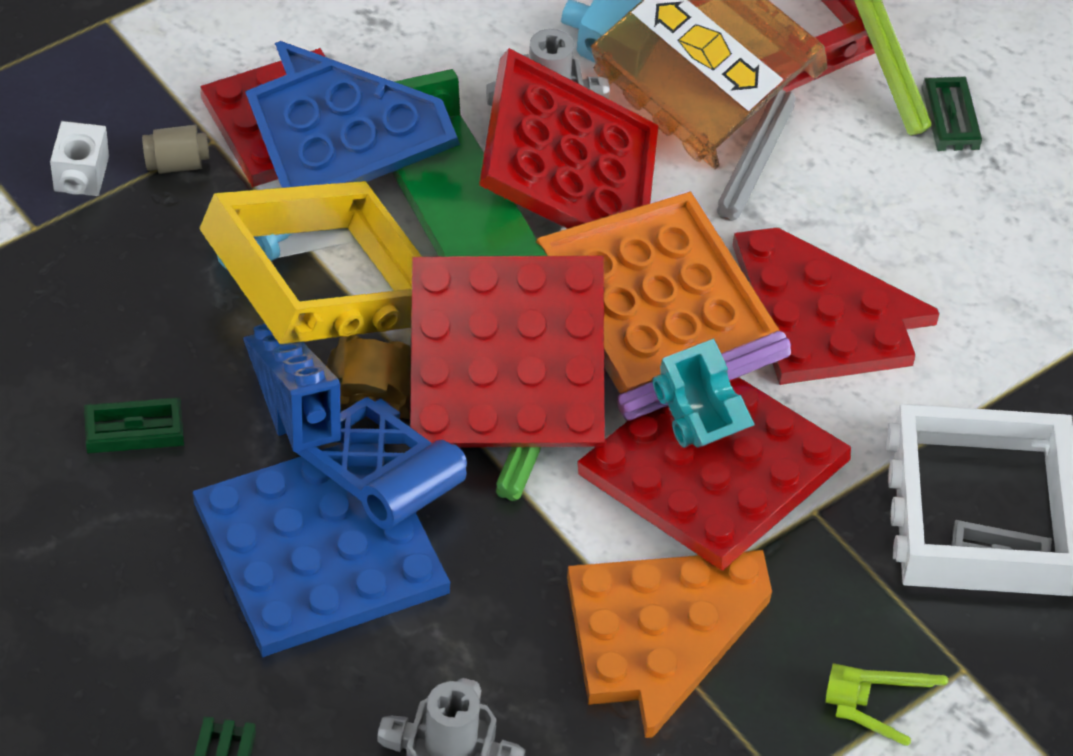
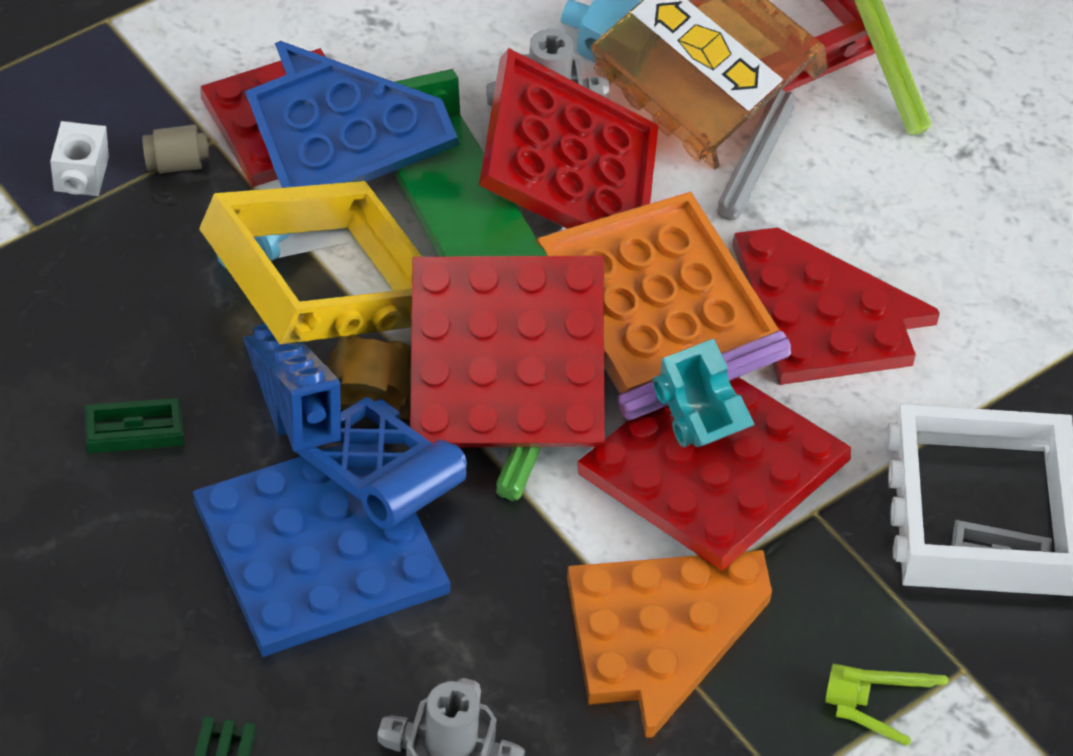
dark green tile [922,76,982,151] -> none

